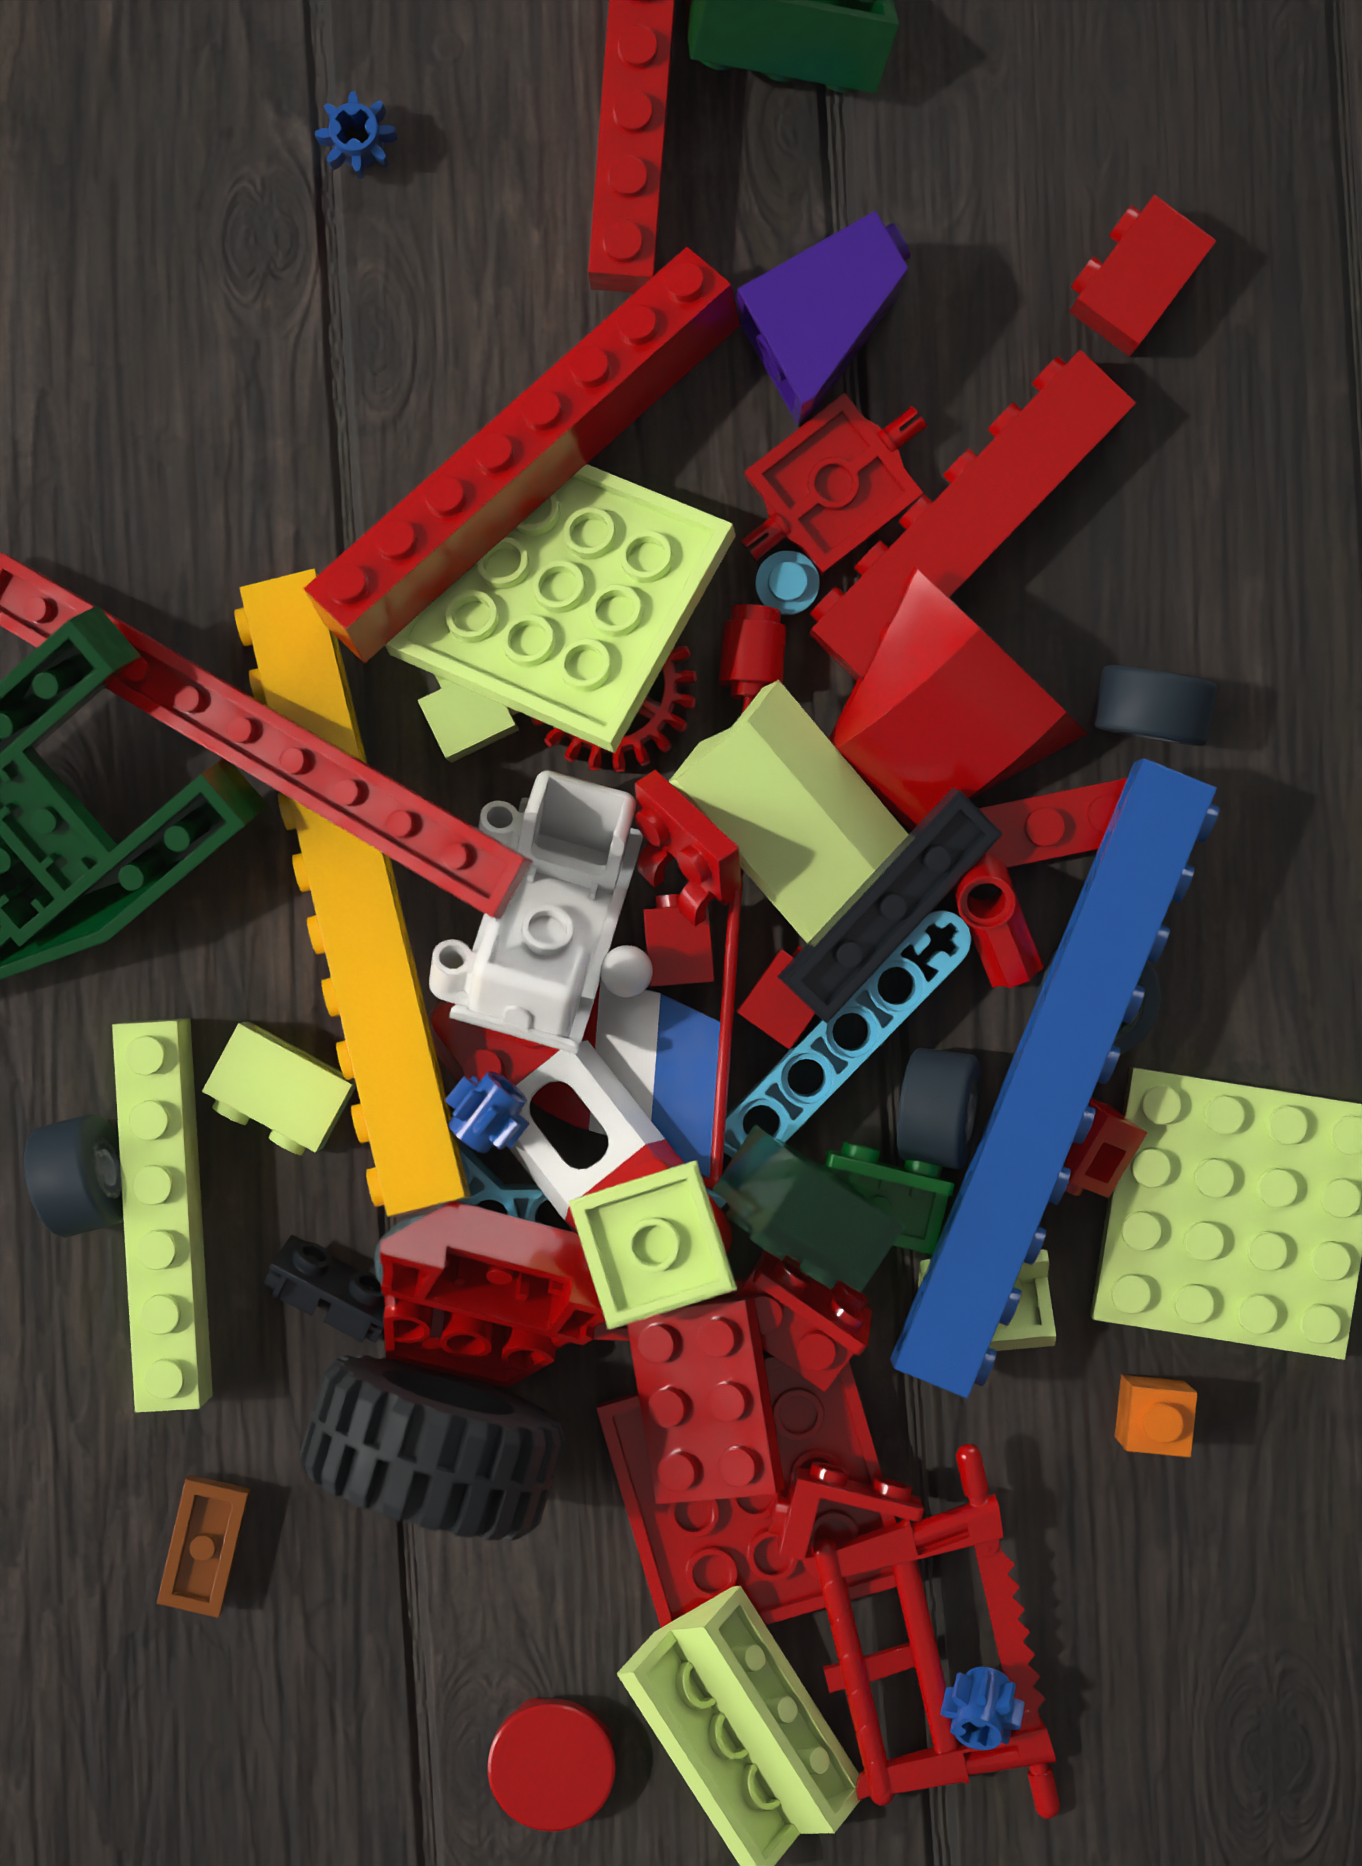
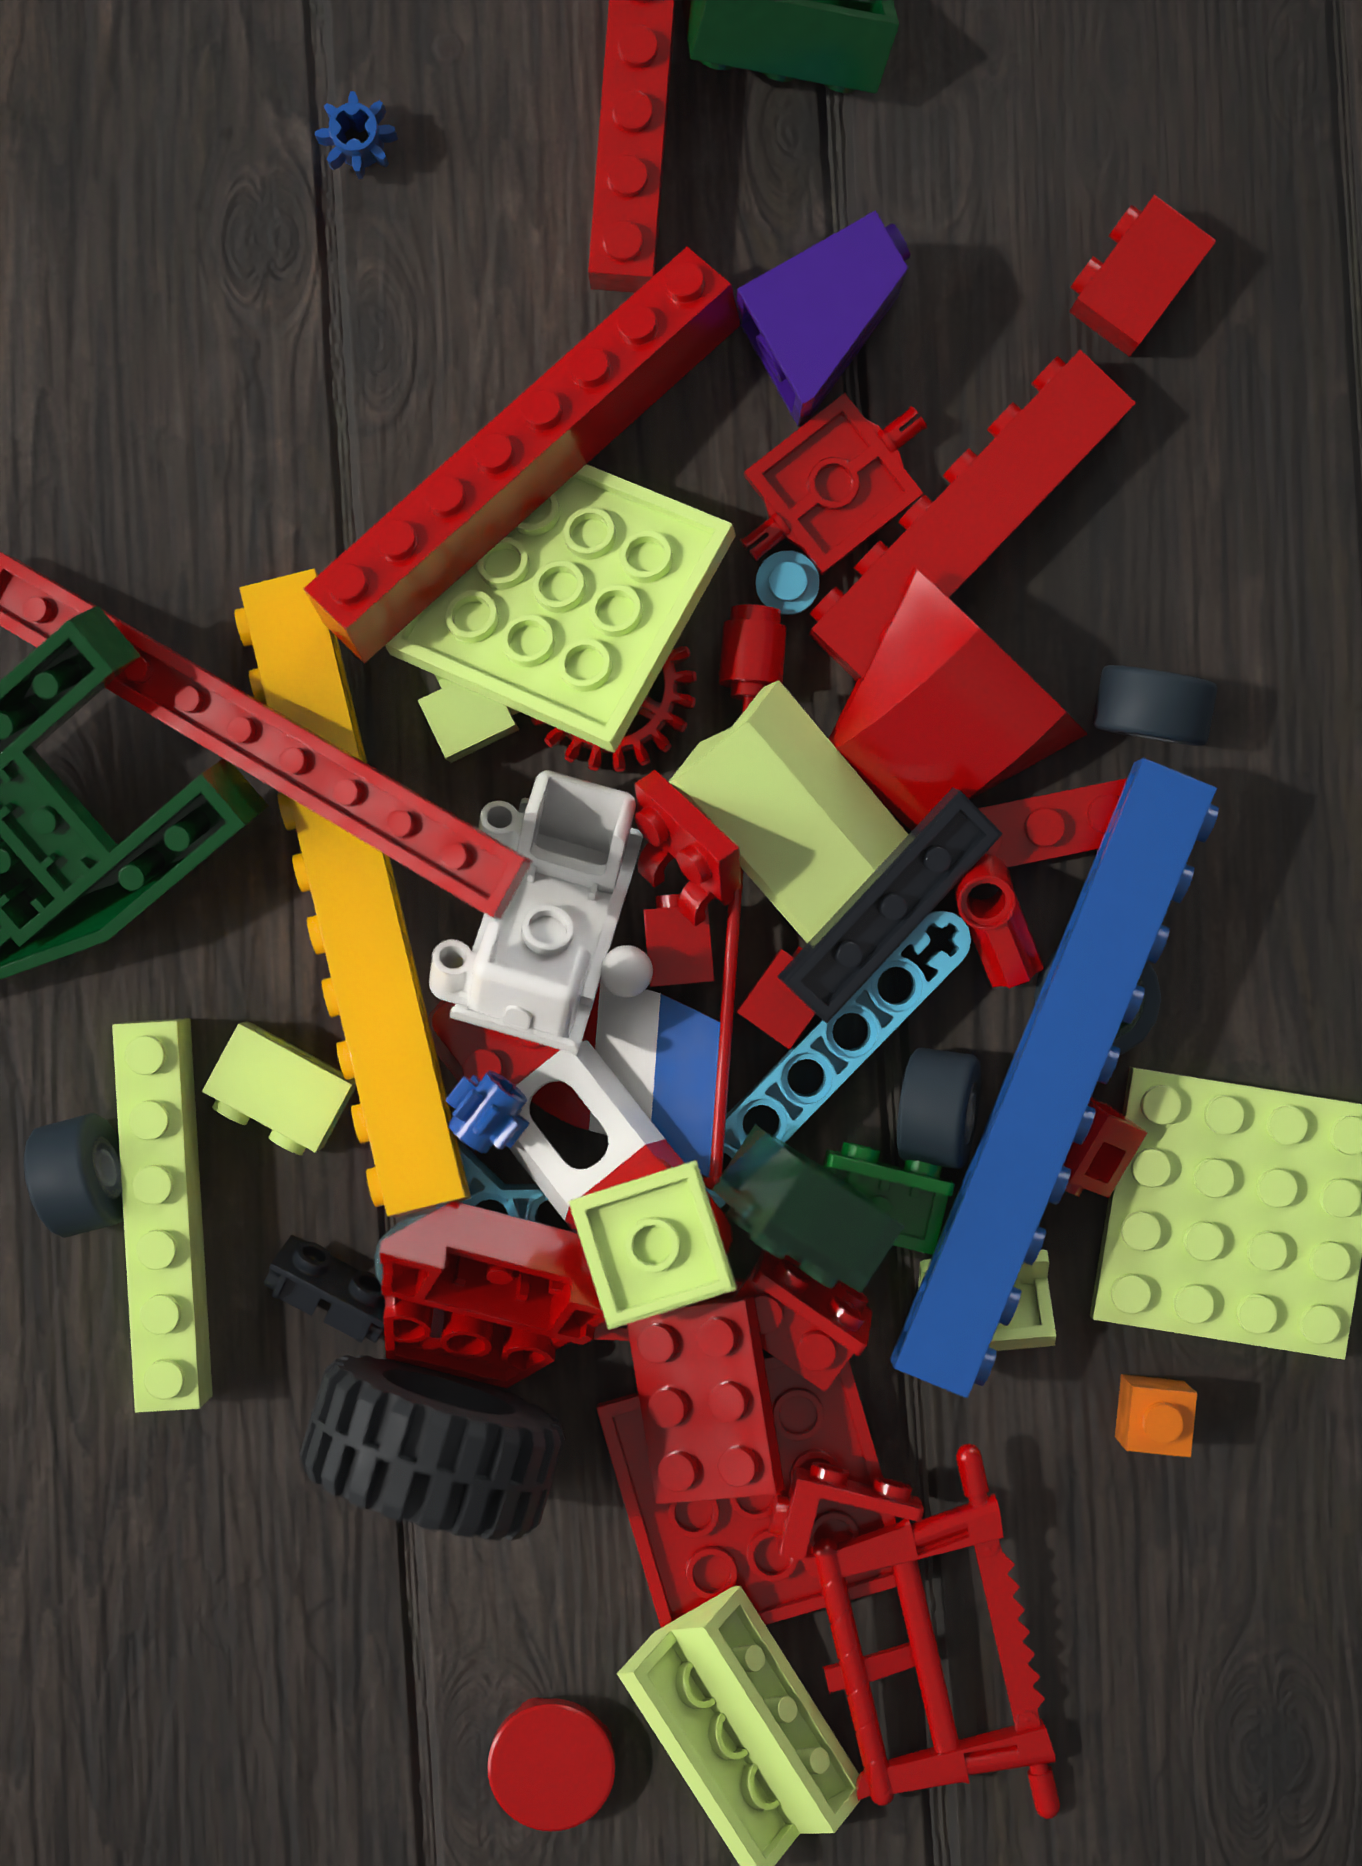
dark orange plate [157,1474,251,1618] -> none
blue gear [941,1667,1025,1750] -> none

